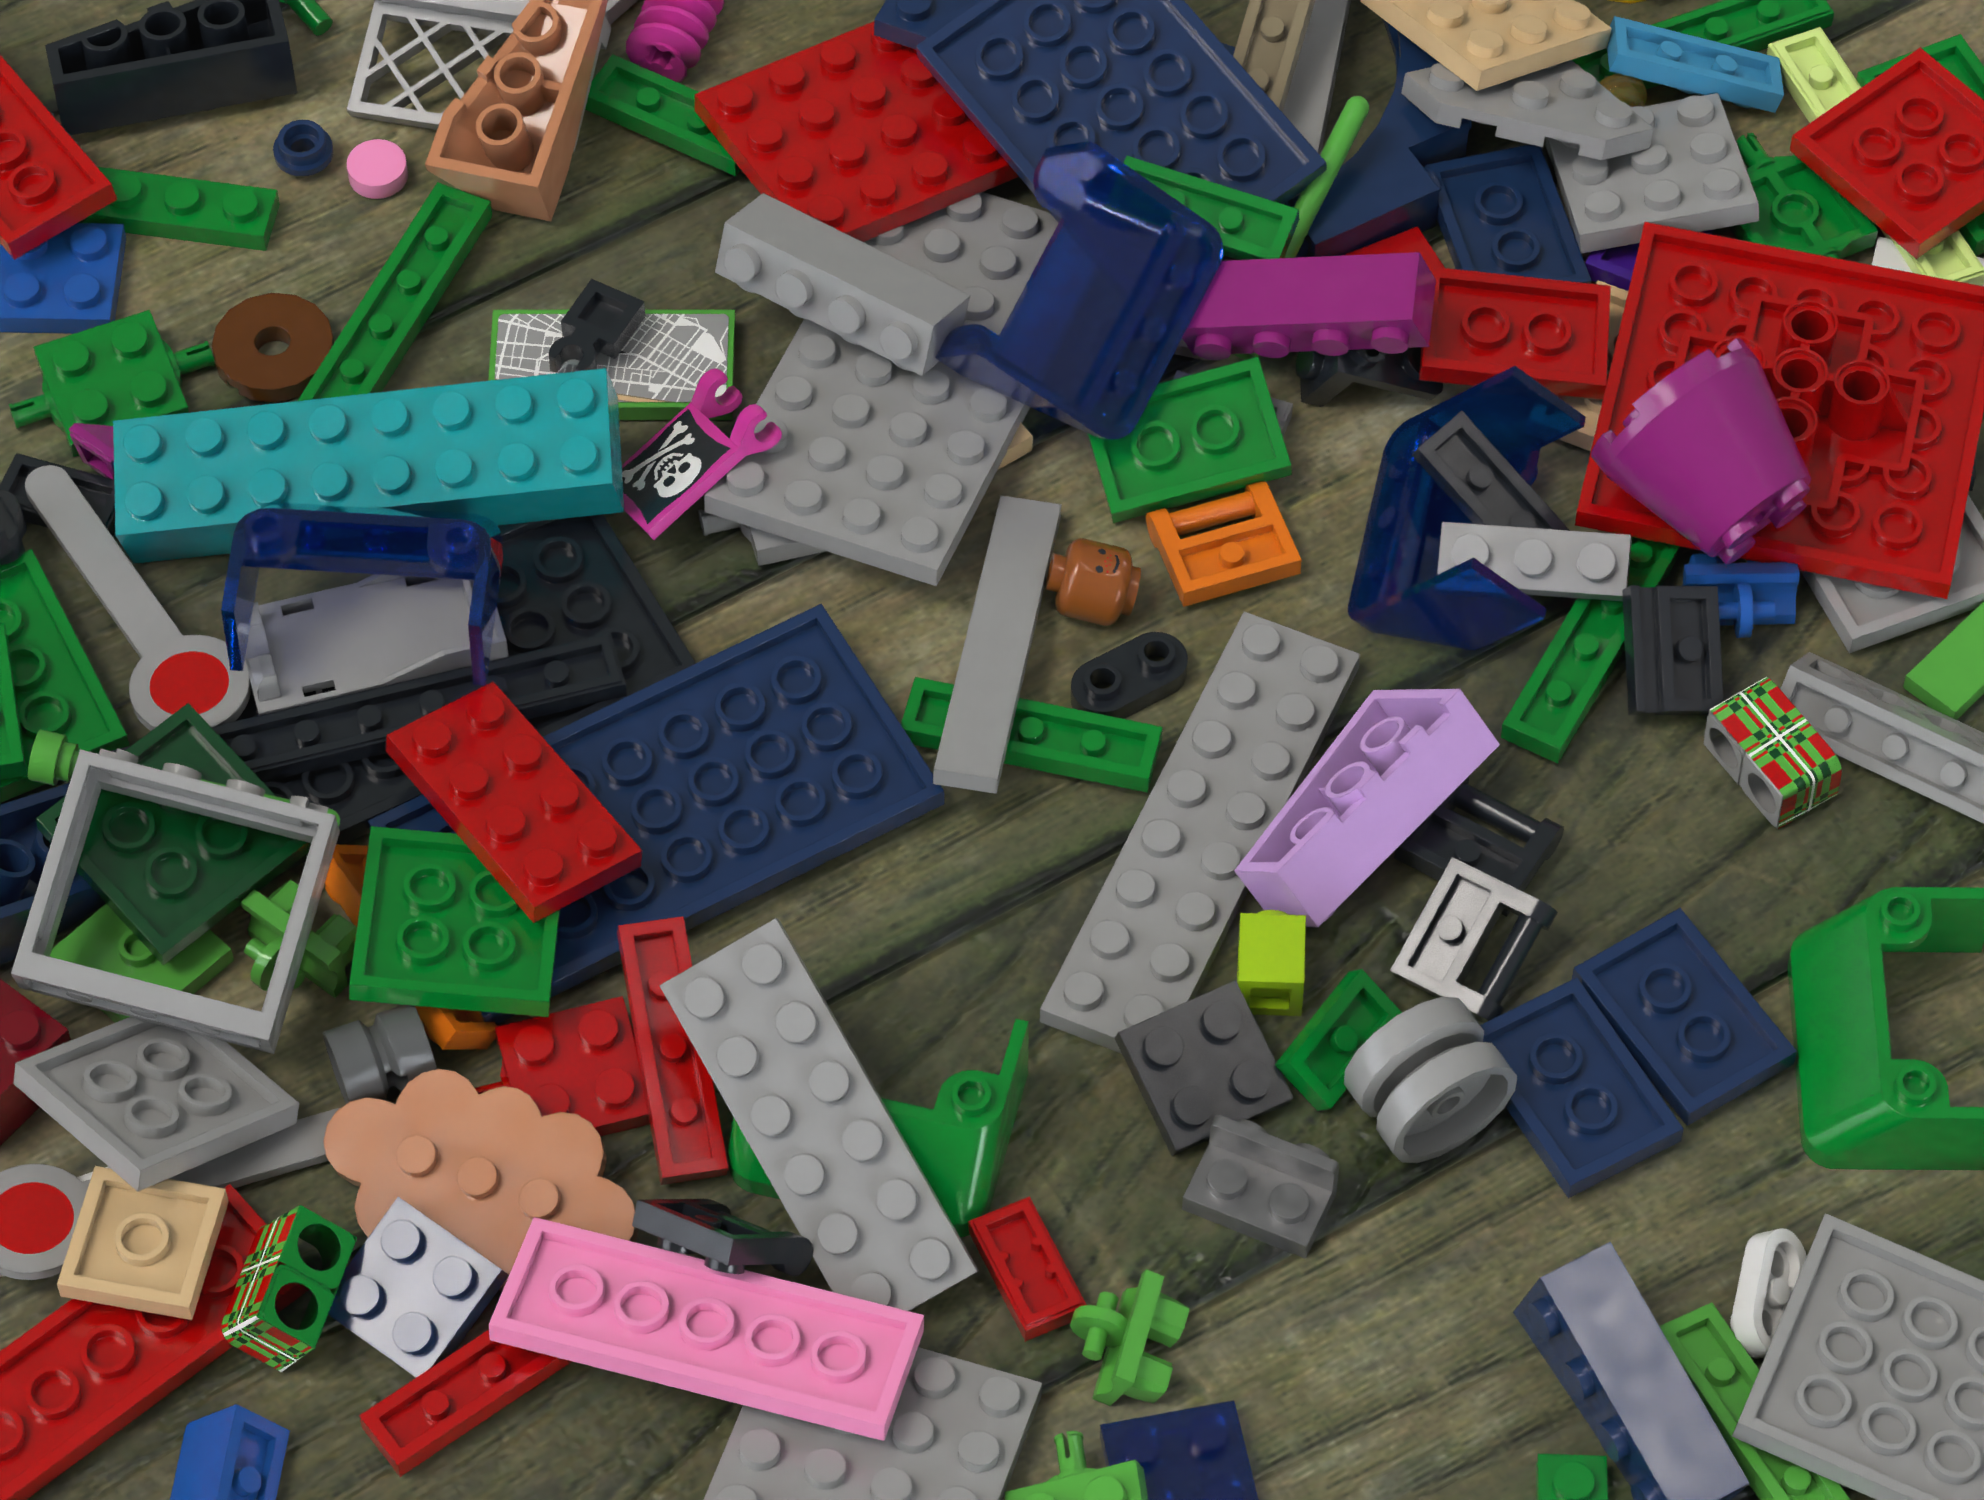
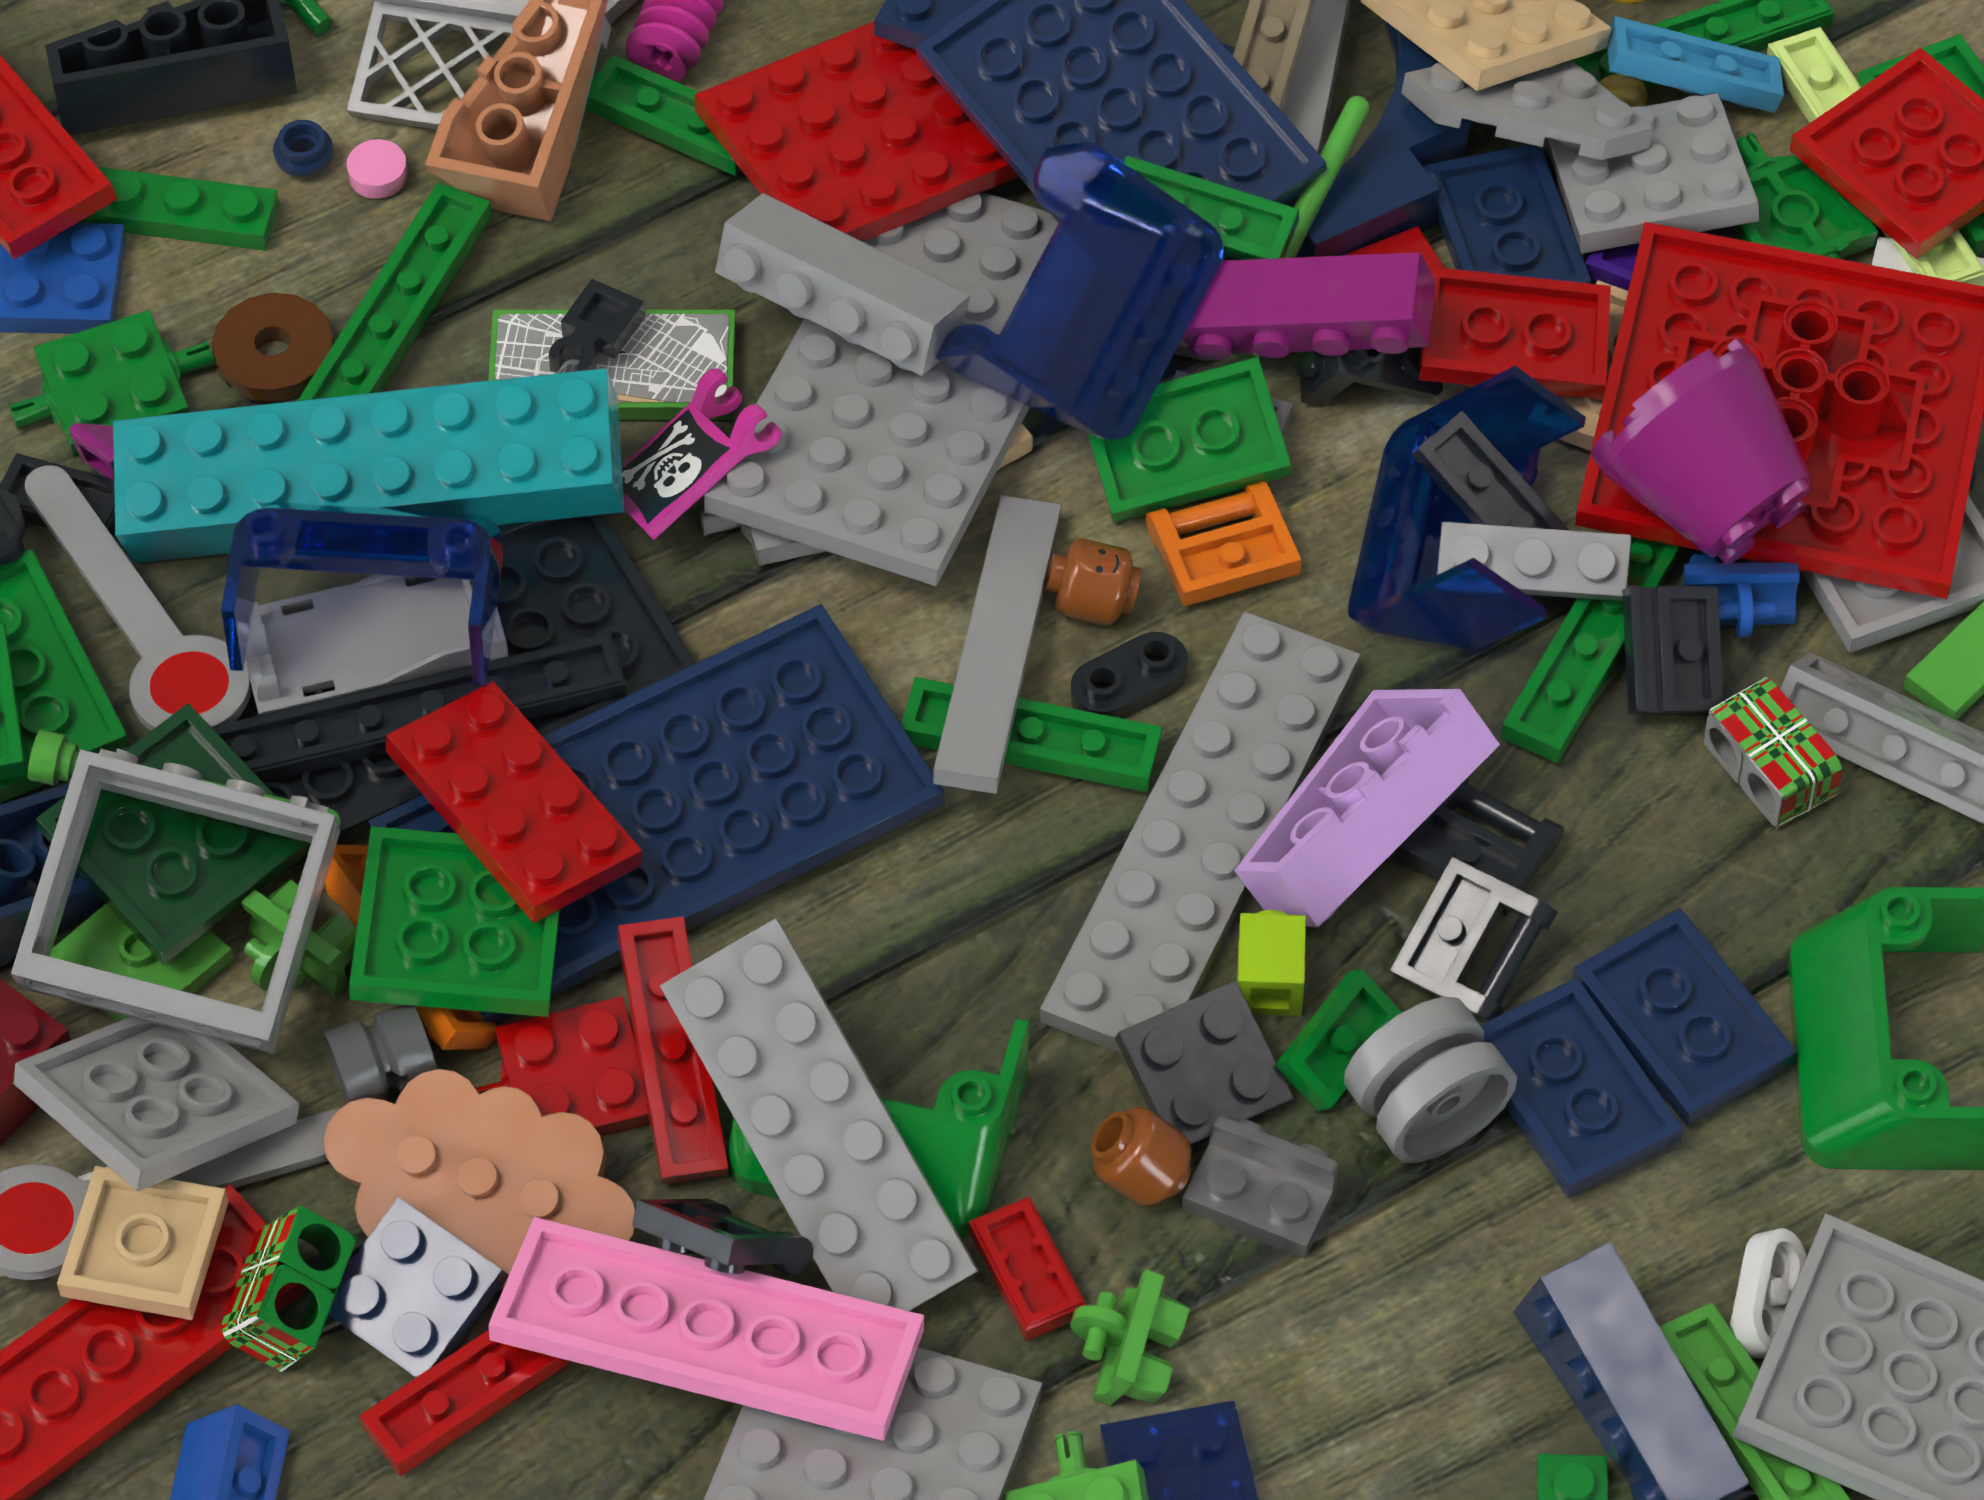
none -> dark orange head [1091,1106,1191,1206]

